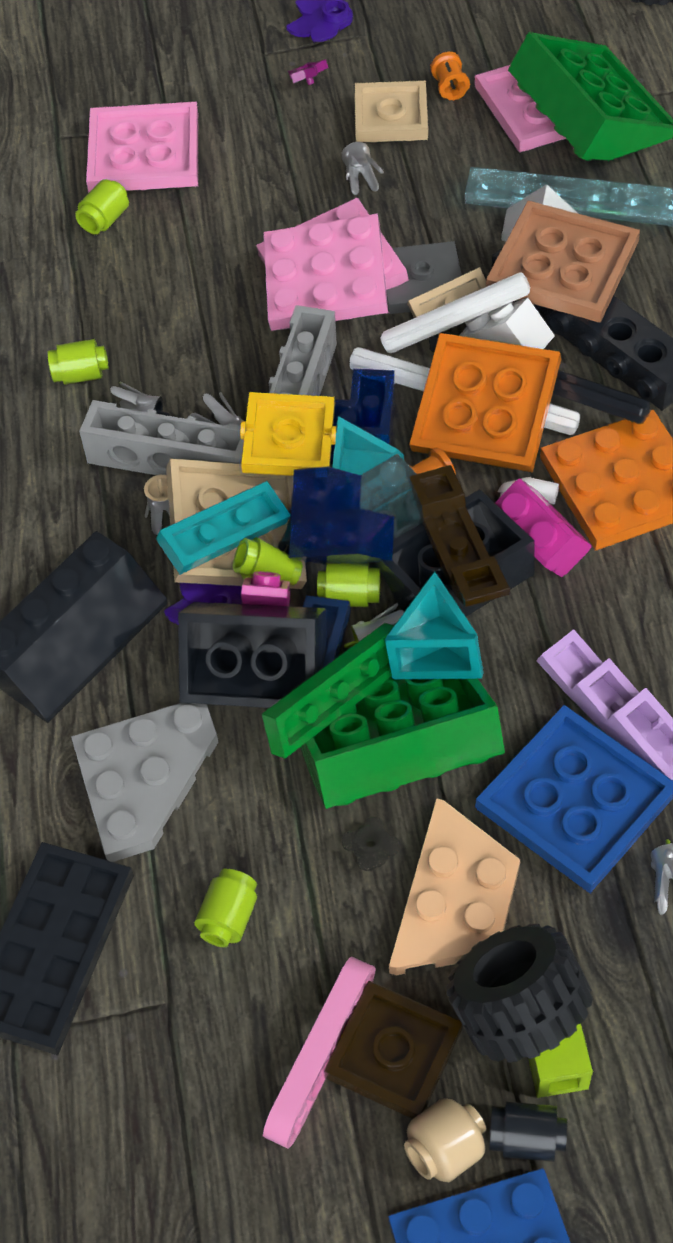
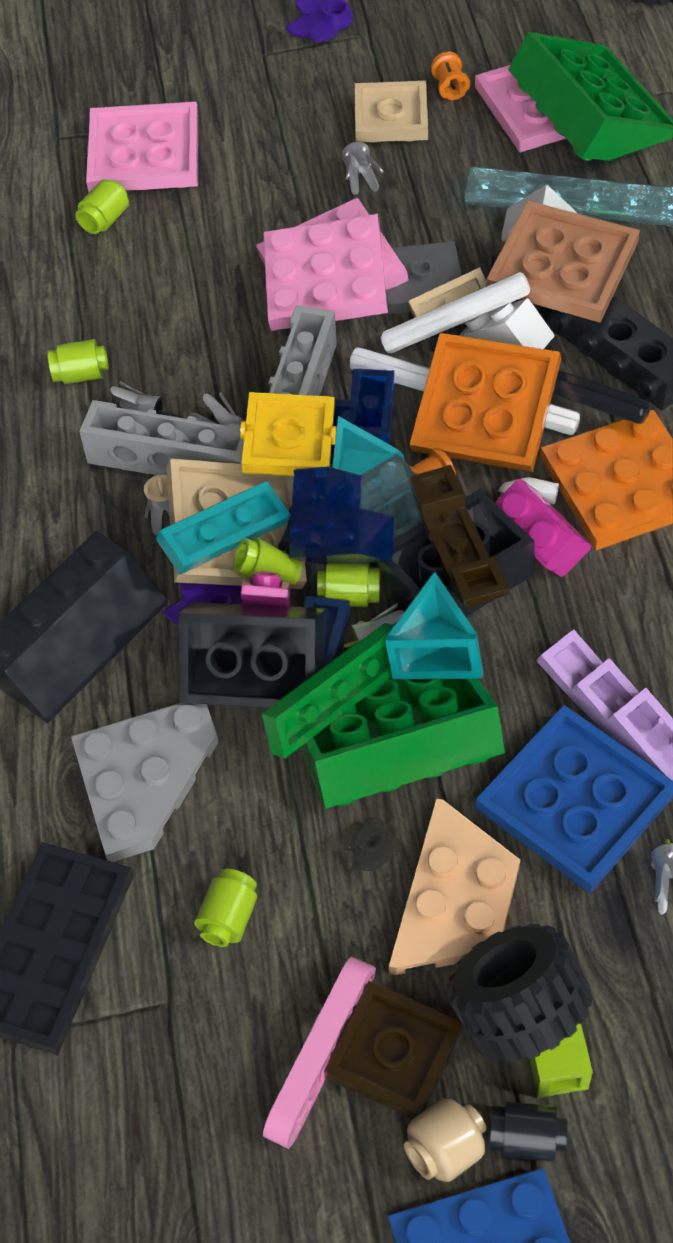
magenta piece [288,59,328,85] -> none

